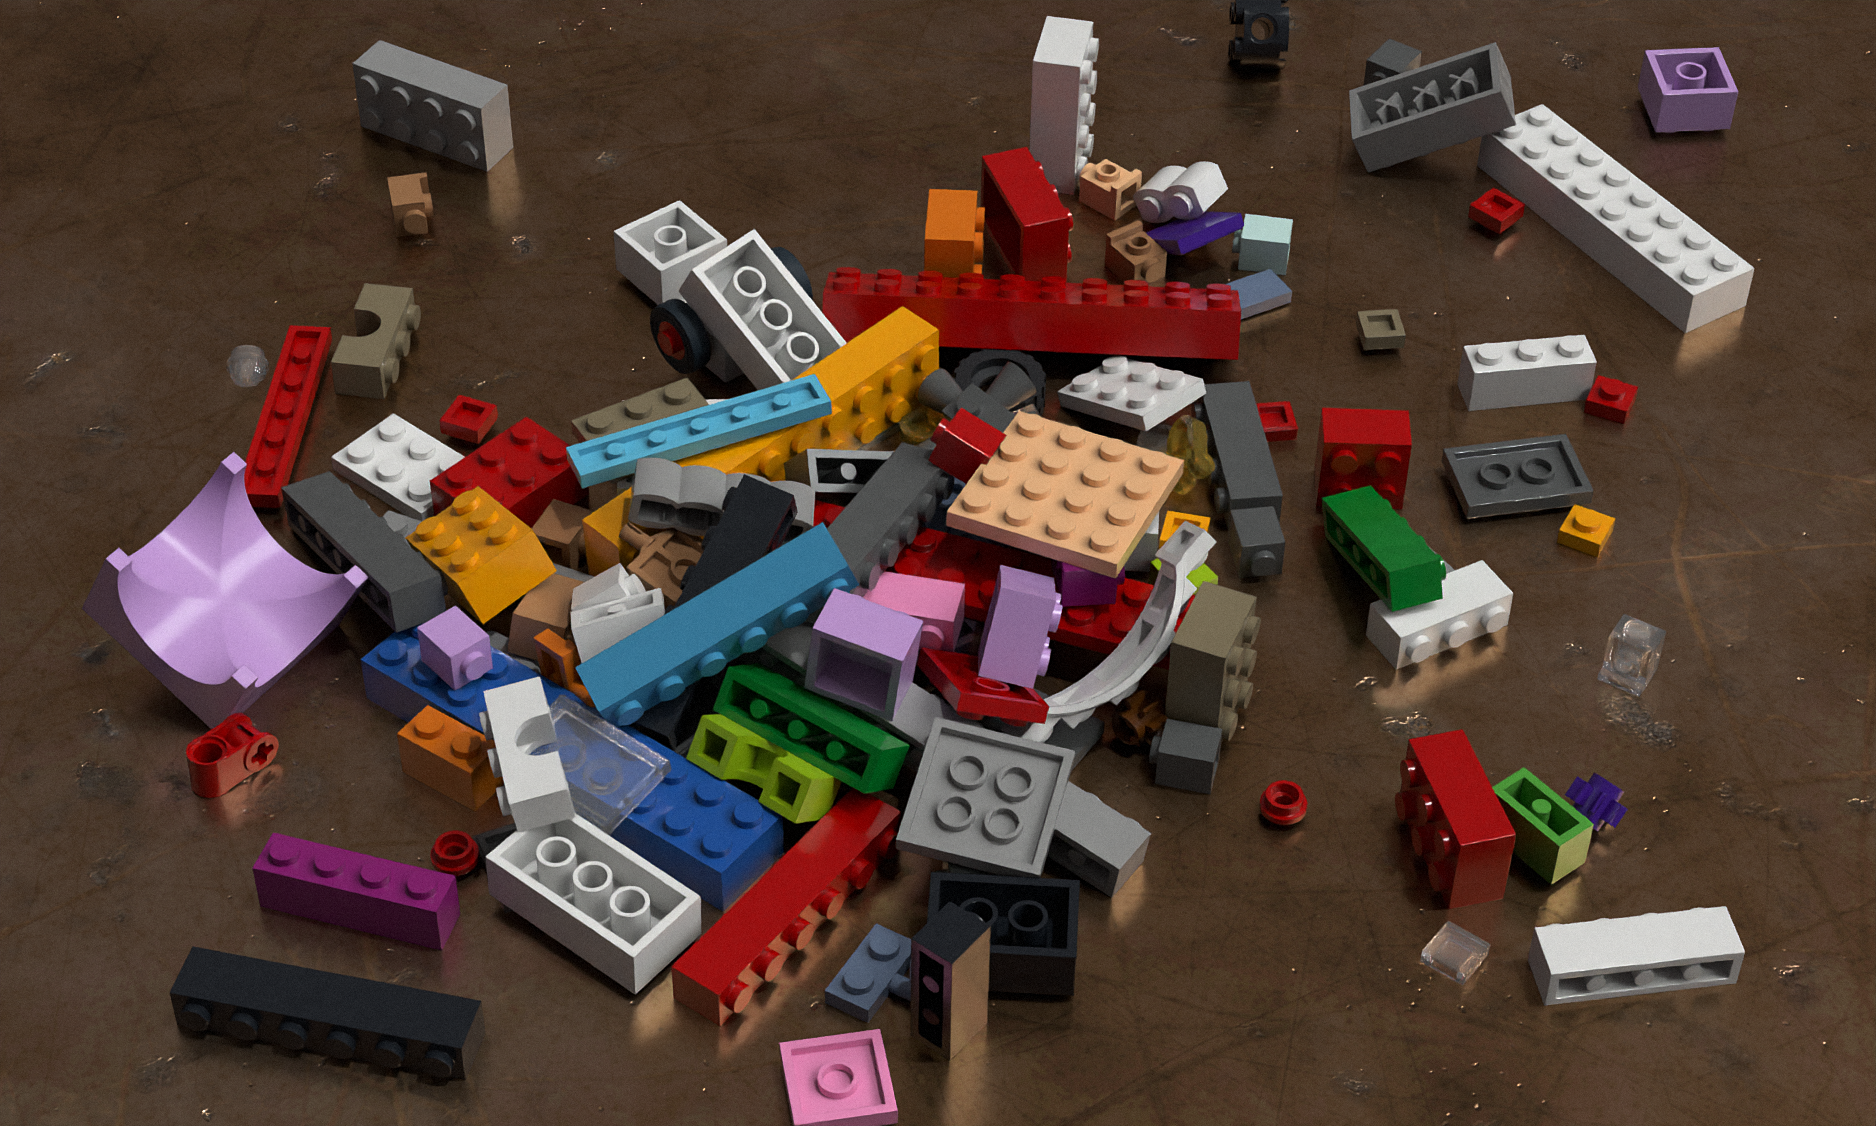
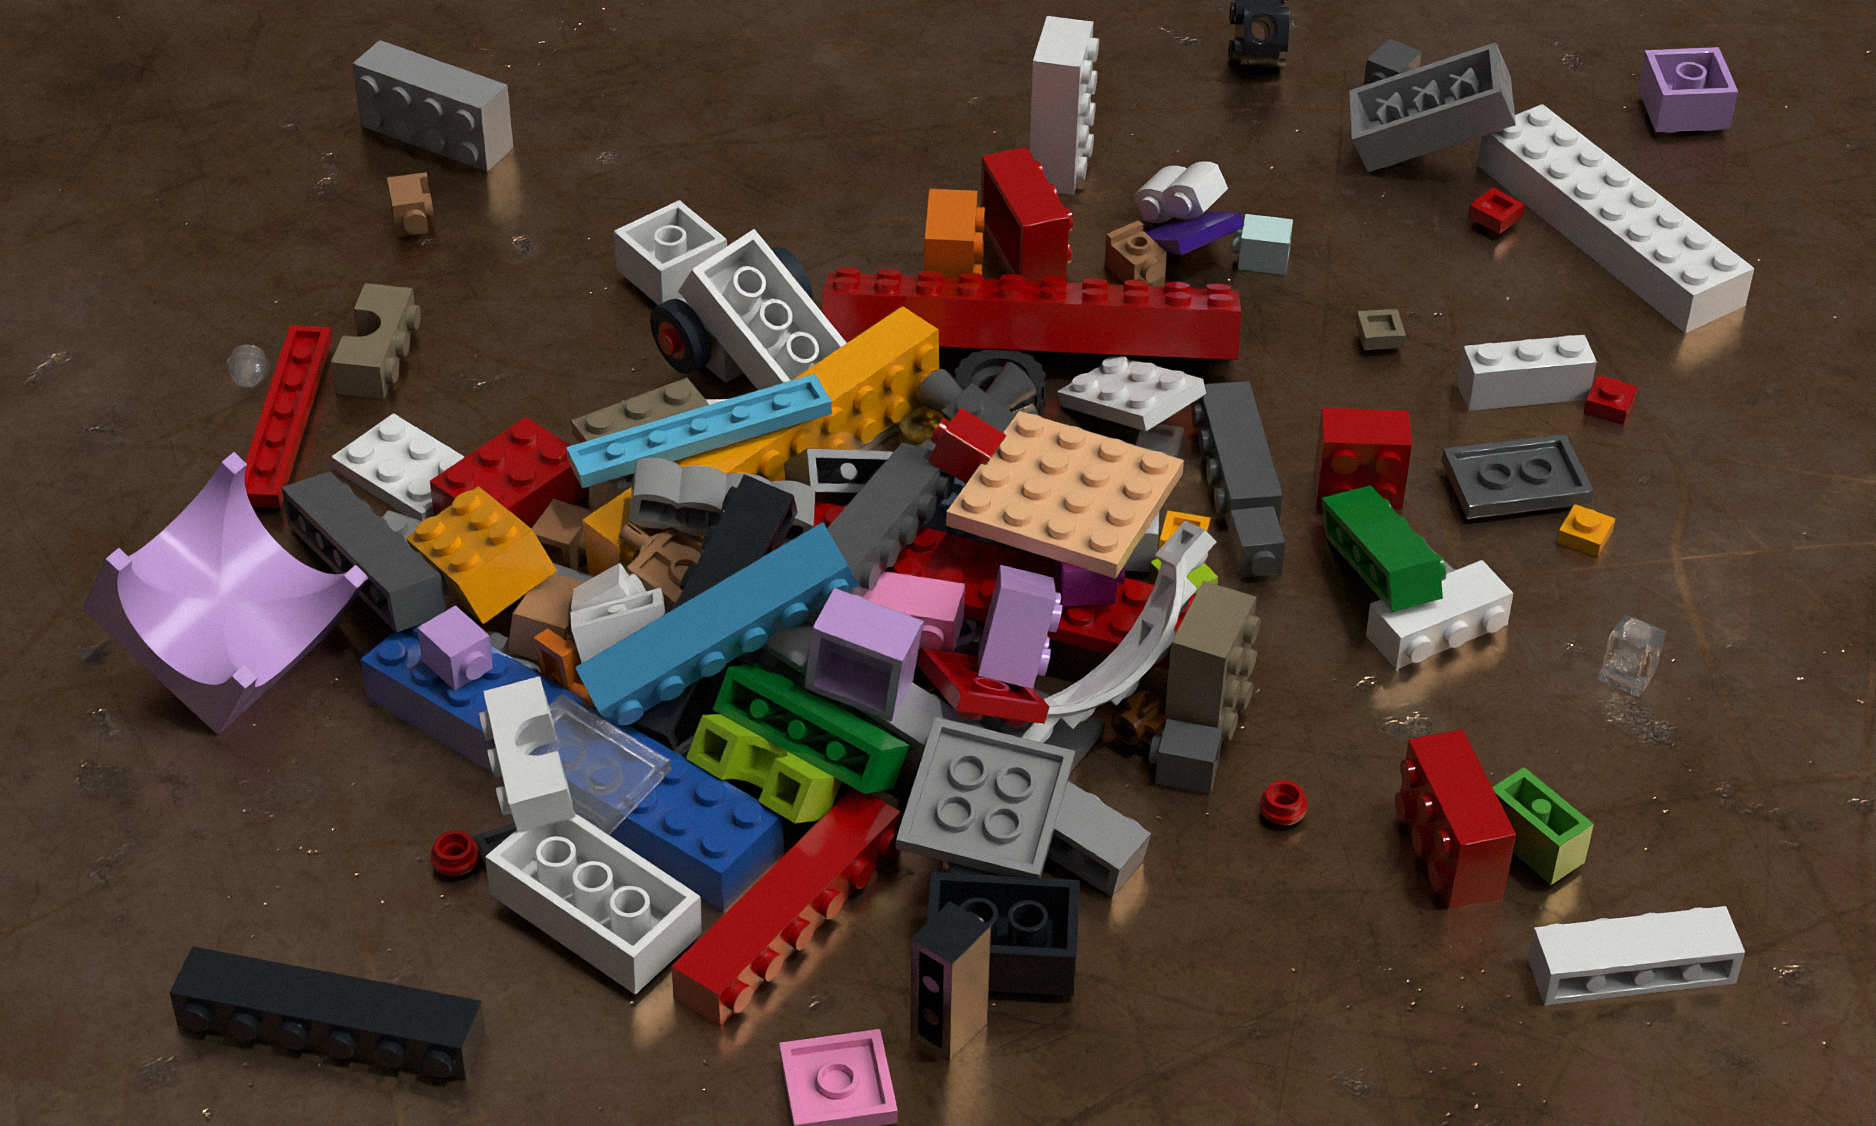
red piece [186,712,279,798] -> none
magenta brick [252,832,461,951] -> none
orange brick [397,705,504,812] -> none
red plate [439,395,498,444] -> none
sand blue plate [825,924,911,1023] -> none
light nougat brick [1079,159,1142,220] -> none
clear yellow plate [1167,415,1215,495] -> none
sand blue tile [1226,269,1292,319] -> none
red tile [1256,401,1298,442] -> none
clear tile [1420,921,1491,986] -> none
dark purple gear [1565,772,1628,831] -> none

